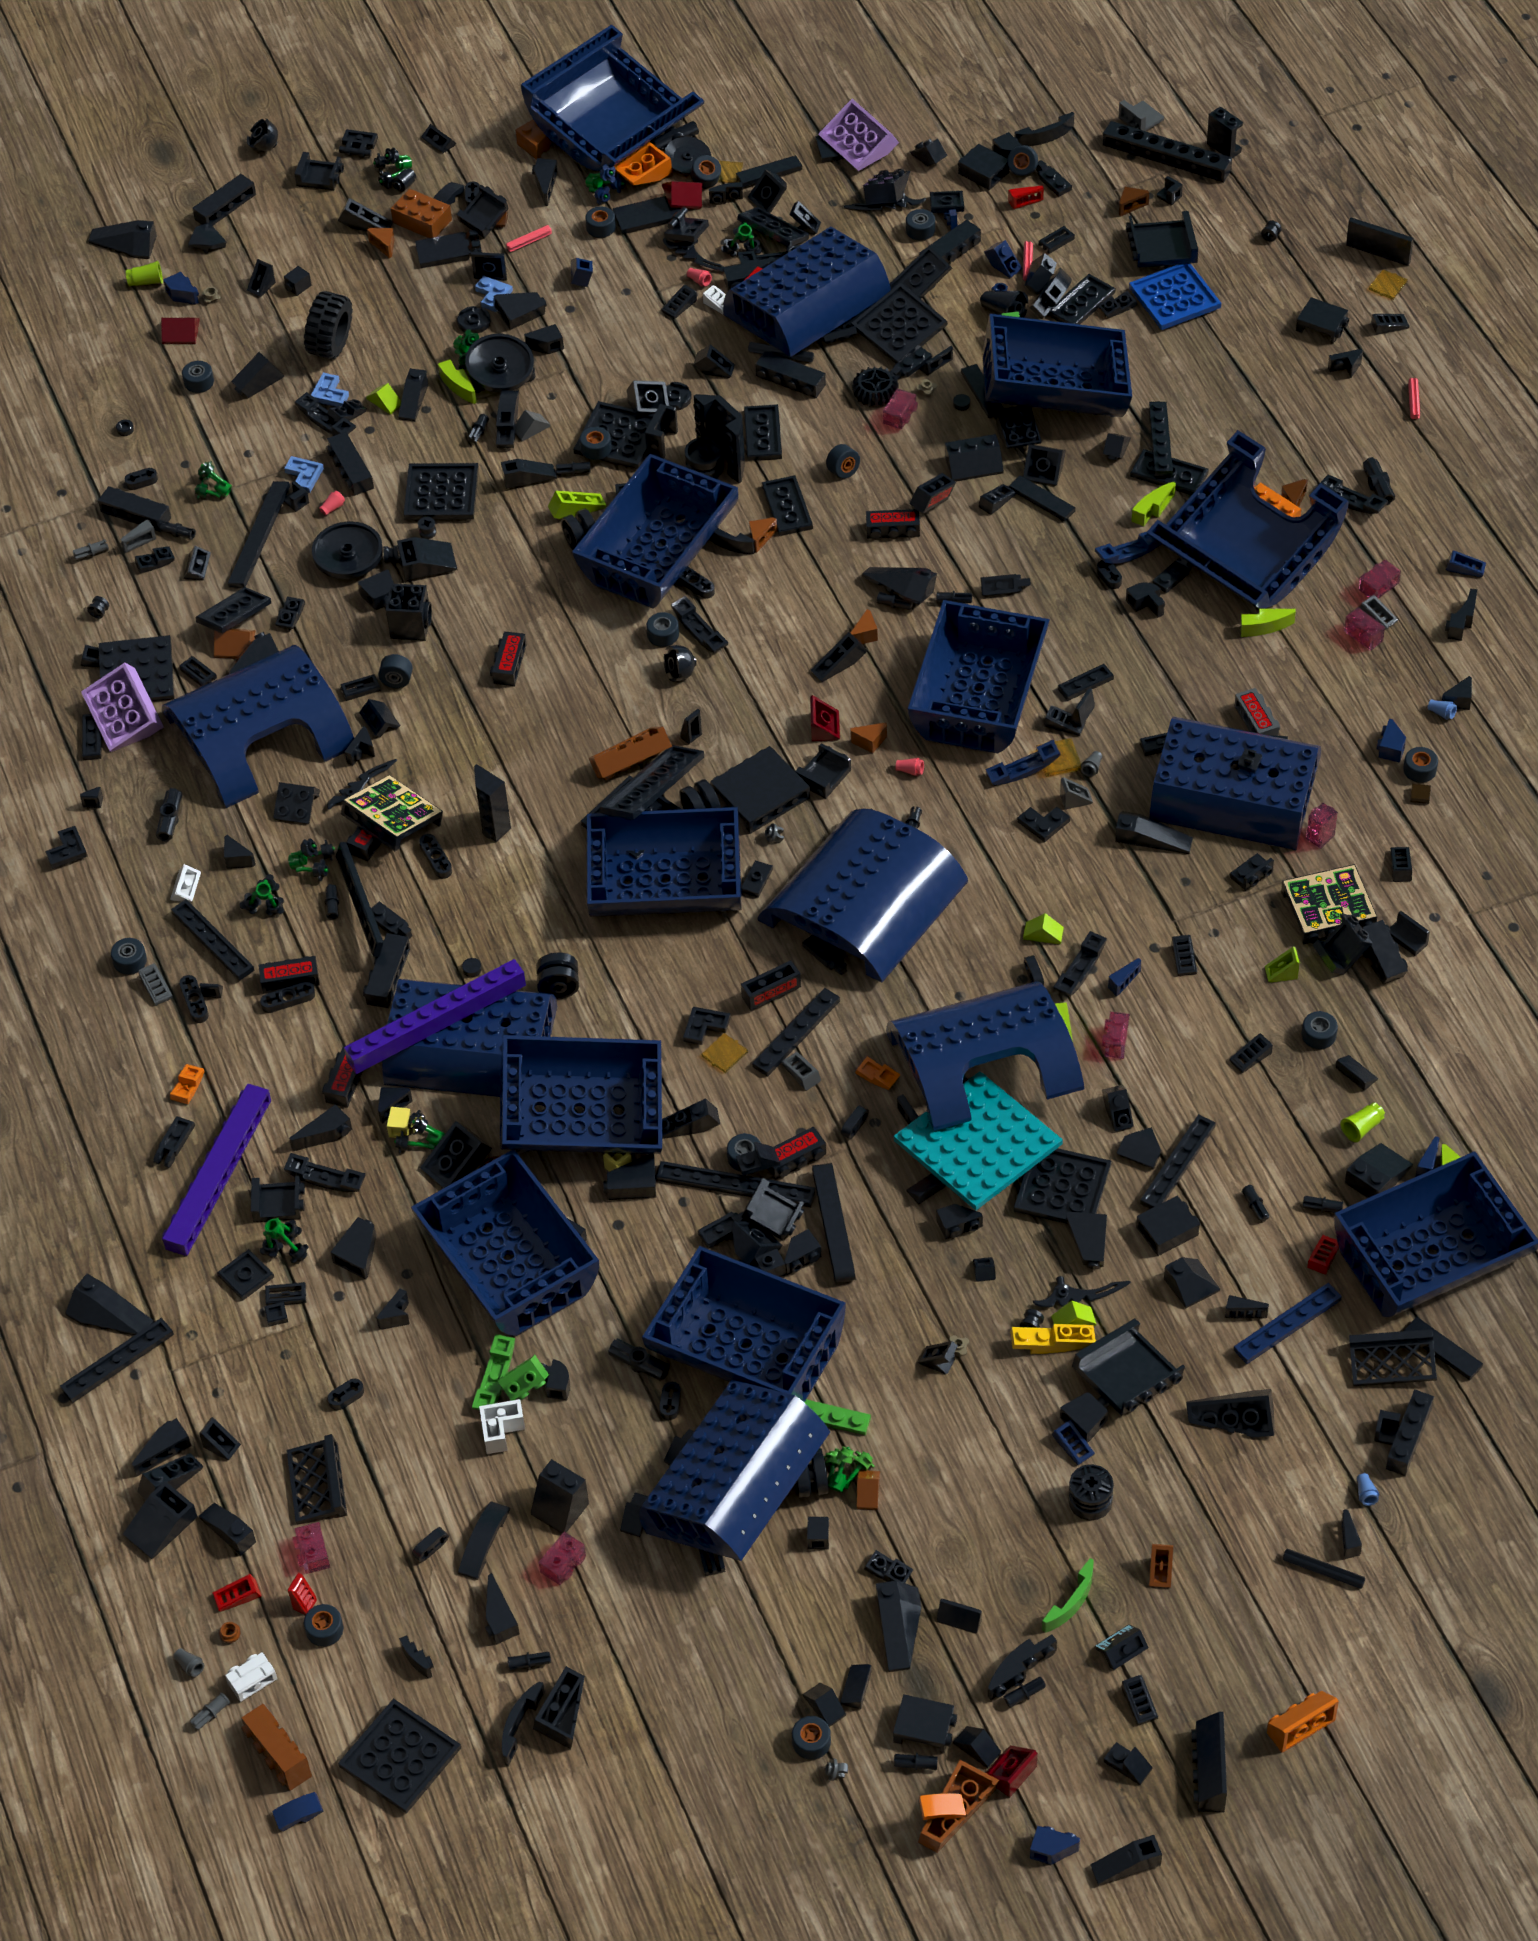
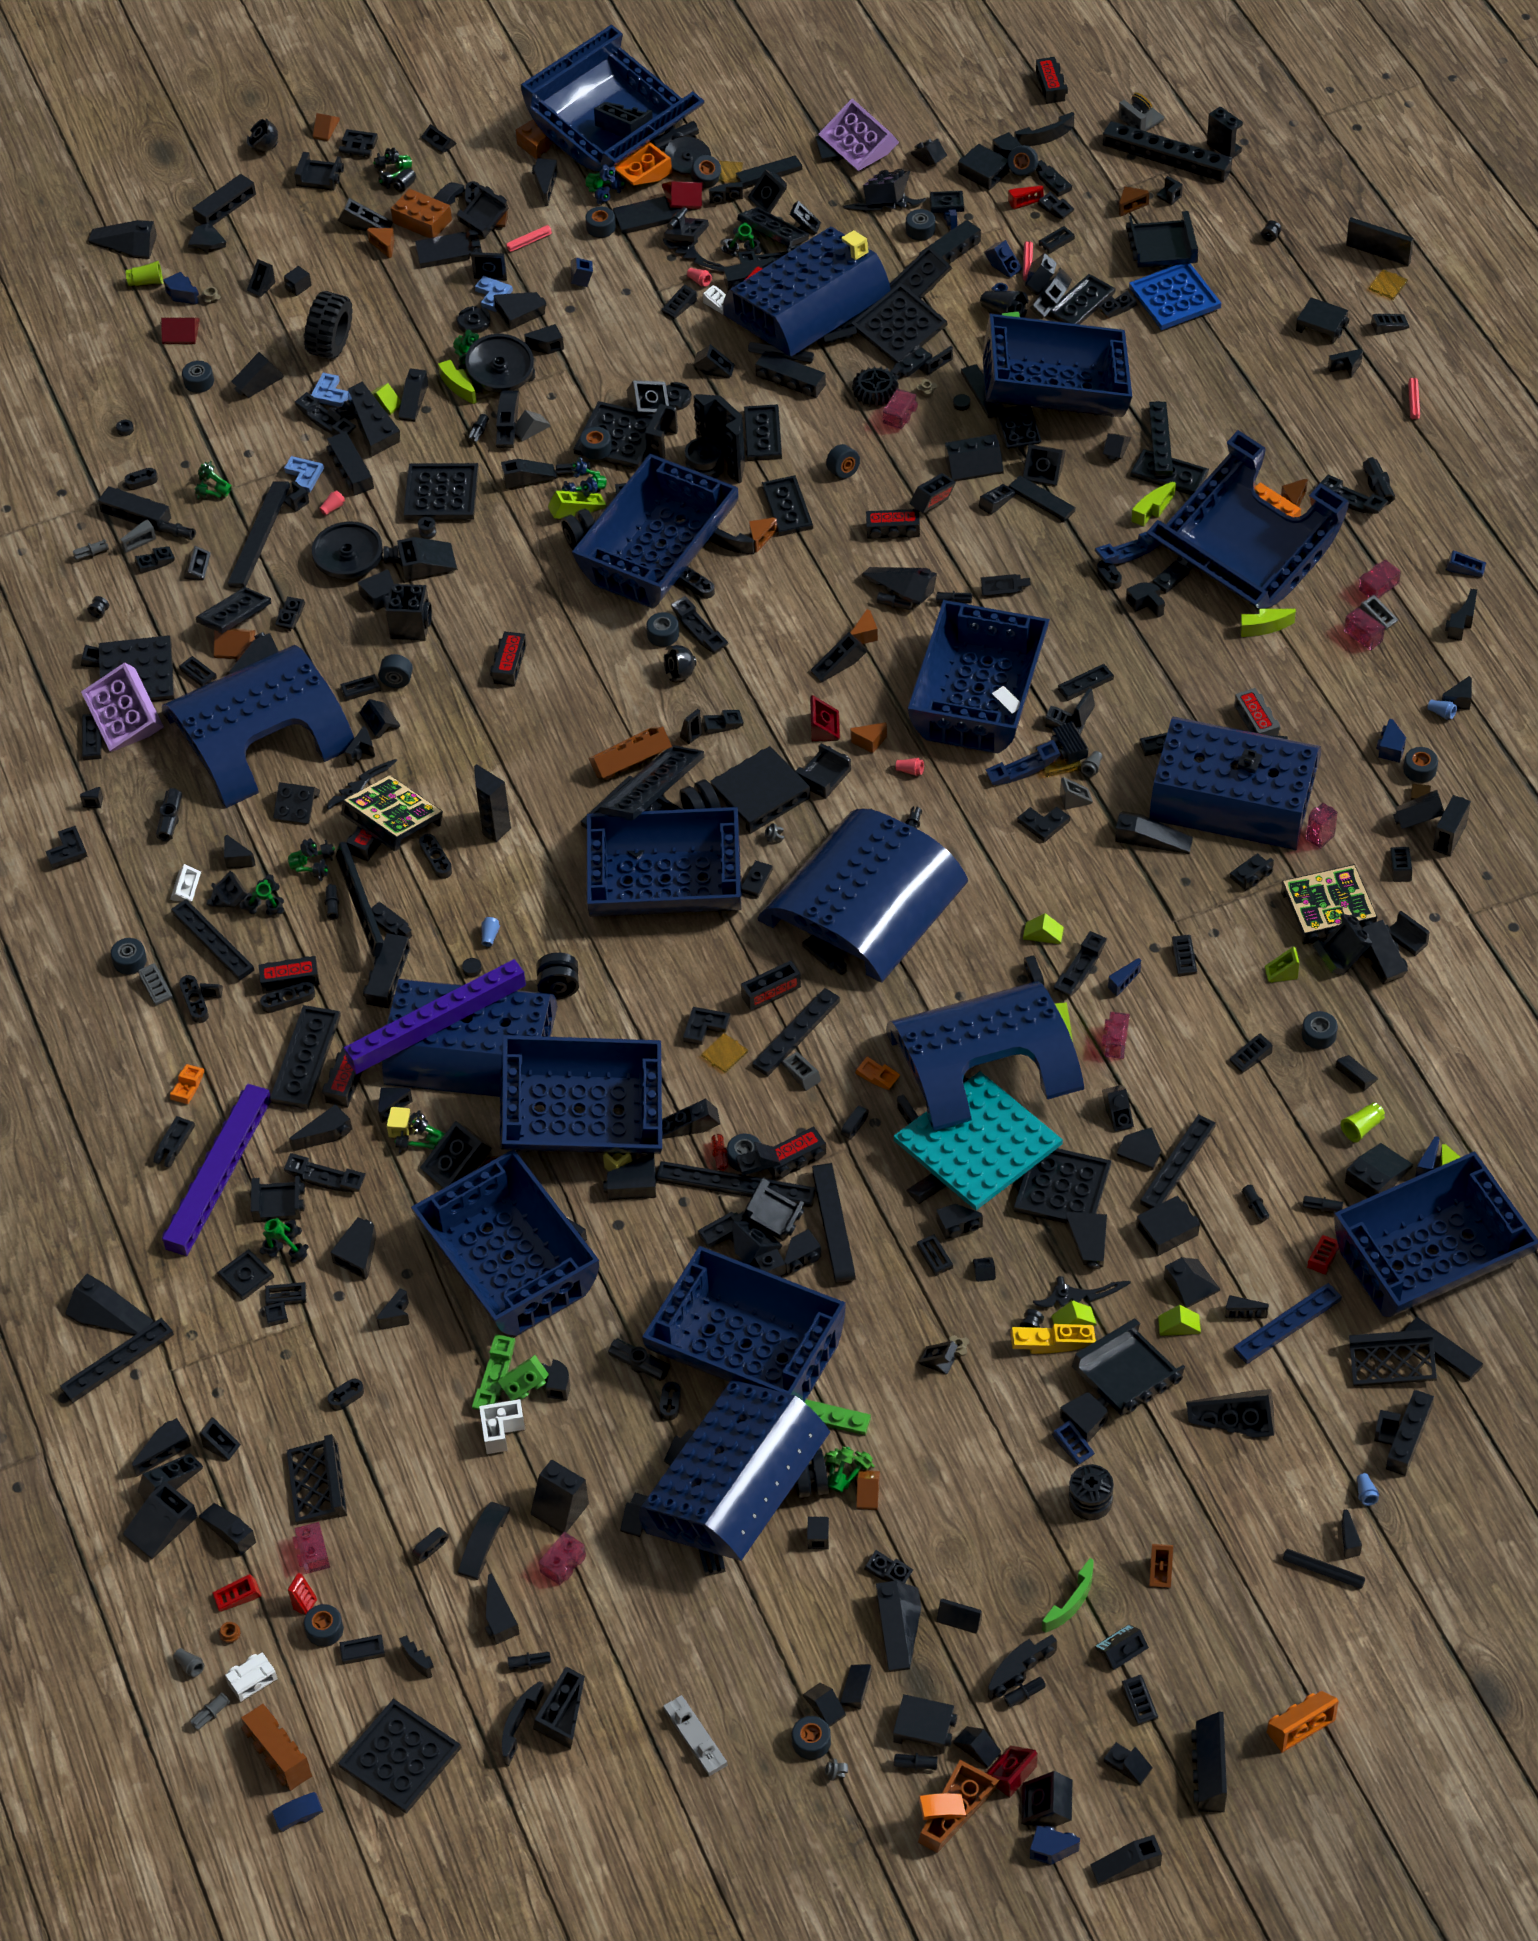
none -> black slope [206,871,248,907]
none -> black plate [270,1005,341,1109]
none -> dark orange slope [313,113,340,141]
none -> black tile [339,1634,385,1665]
none -> black wedge [348,381,400,457]
none -> medium blue cone [481,917,500,947]
none -> dark blue plant [562,457,607,497]
none -> black wedge [594,102,653,138]
none -> light grey hinge [663,1695,728,1776]
none -> black slope [702,710,744,734]
none -> clear red axle [711,1134,728,1171]
none -> light yellow panel [842,230,869,260]
none -> black tile [917,1234,953,1276]
none -> white sticker [992,686,1020,713]
none -> black slope [1021,1771,1073,1826]
none -> black brick [1036,57,1068,104]
none -> black slope [1038,192,1074,219]
none -> black brick [1051,722,1088,765]
none -> black piece [1131,92,1153,113]
none -> lime slope [1158,1305,1201,1336]
none -> black slope [1393,790,1444,829]
none -> black brick [1433,795,1471,857]

